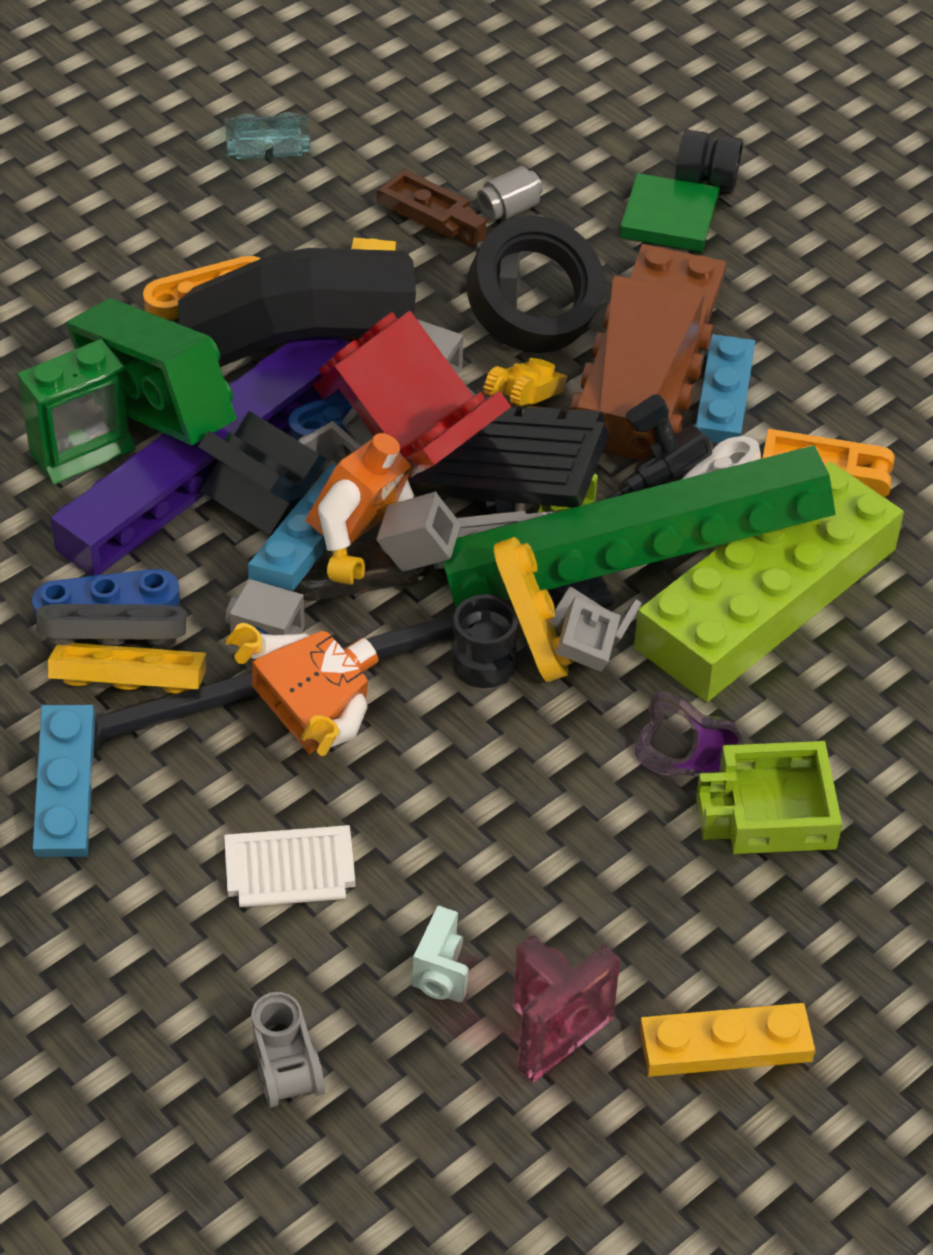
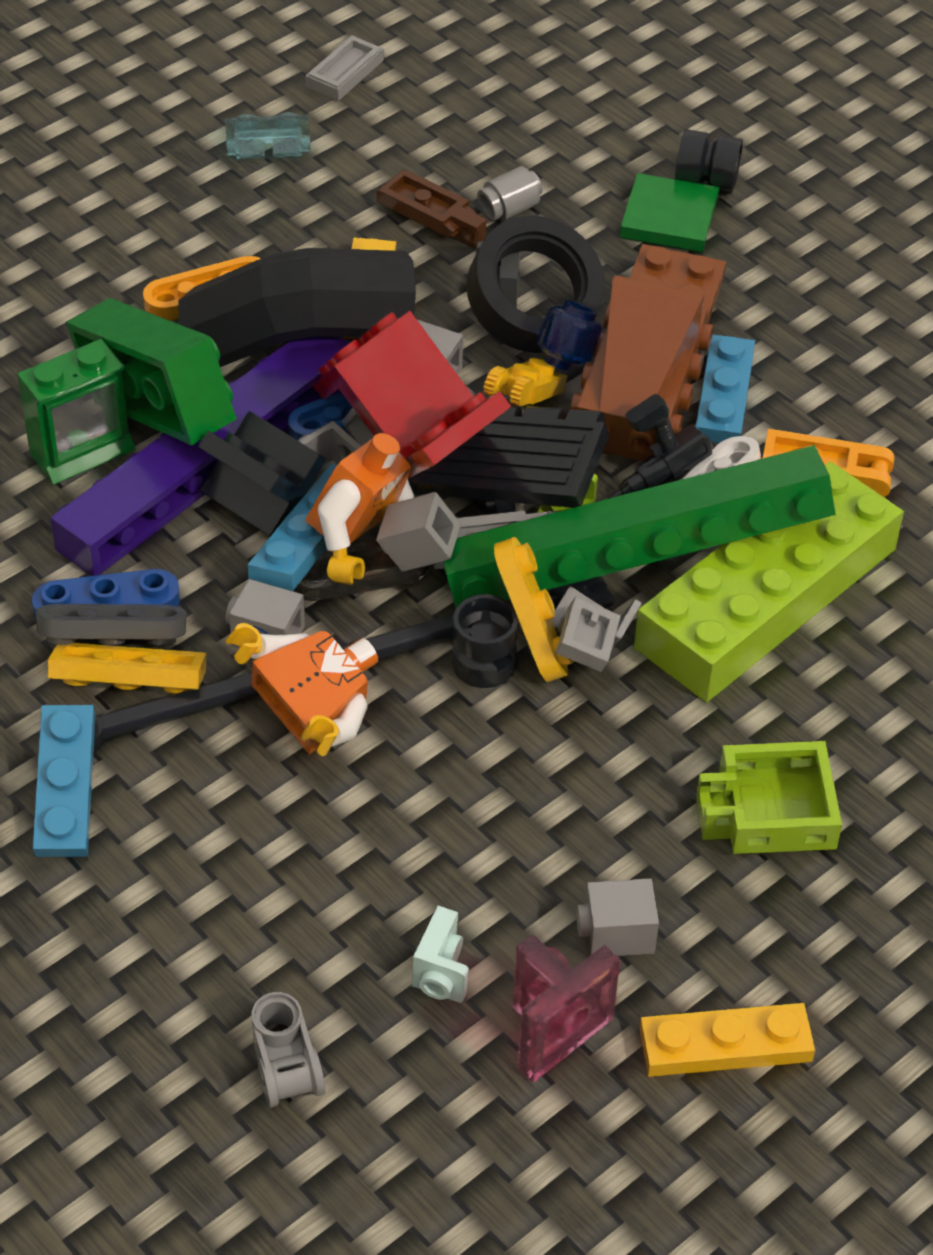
white window [224,825,355,907] -> none
piece [635,691,742,776] -> none
none -> light grey tile [305,35,384,101]
none -> clear blue head [536,299,603,371]
none -> light grey brick [576,878,659,958]

